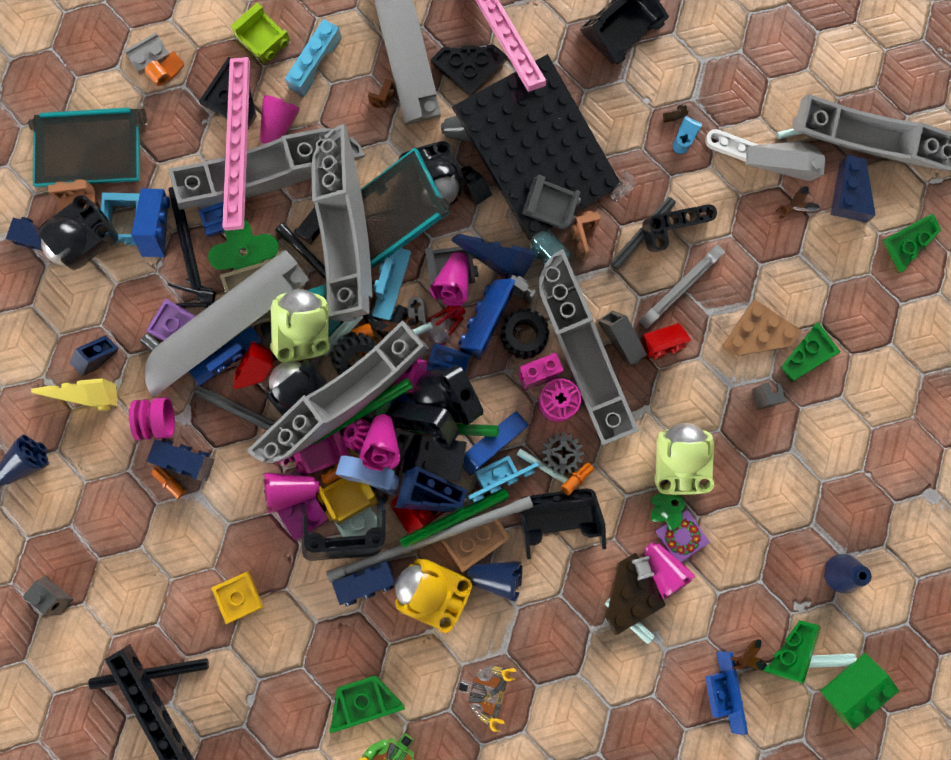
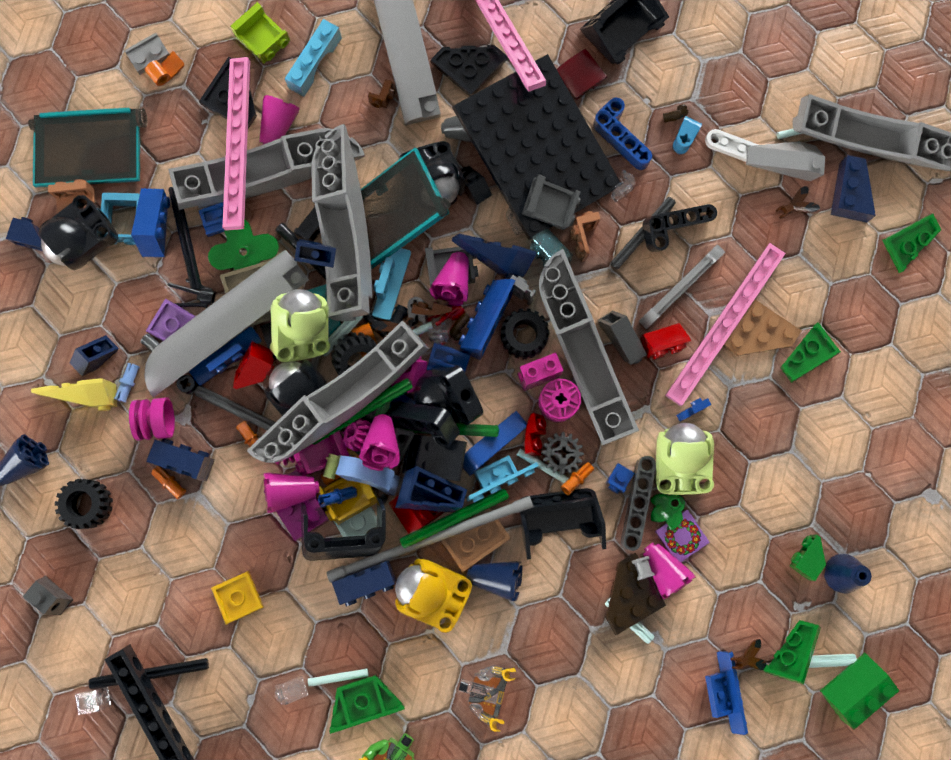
dark grey hinge [752,383,787,409] -> none
none -> black tyre [55,479,113,529]
none -> clear bracket [75,687,111,715]
none -> light blue pin [114,363,140,403]
none -> black bush [177,375,199,395]
none -> orange axle [236,421,258,447]
none -> clear bracket [274,676,309,705]
none -> dark blue slope [294,239,337,268]
none -> light aqua bar [308,668,369,687]
none -> blue axle [318,486,357,507]
none -> yellowish green pin [323,453,341,479]
none -> reddish brown slope [411,299,452,315]
none -> dark brown arm [449,313,470,341]
none -> red slope [525,413,546,456]
none -> dark red slope [557,48,608,100]
none -> blue beam [593,97,652,170]
none -> blue bracket [605,463,635,494]
none -> dark grey beam [621,456,656,551]
none -> bright pink plate [665,243,786,406]
none -> blue plate [676,398,712,421]
none -> green slope [790,534,826,581]

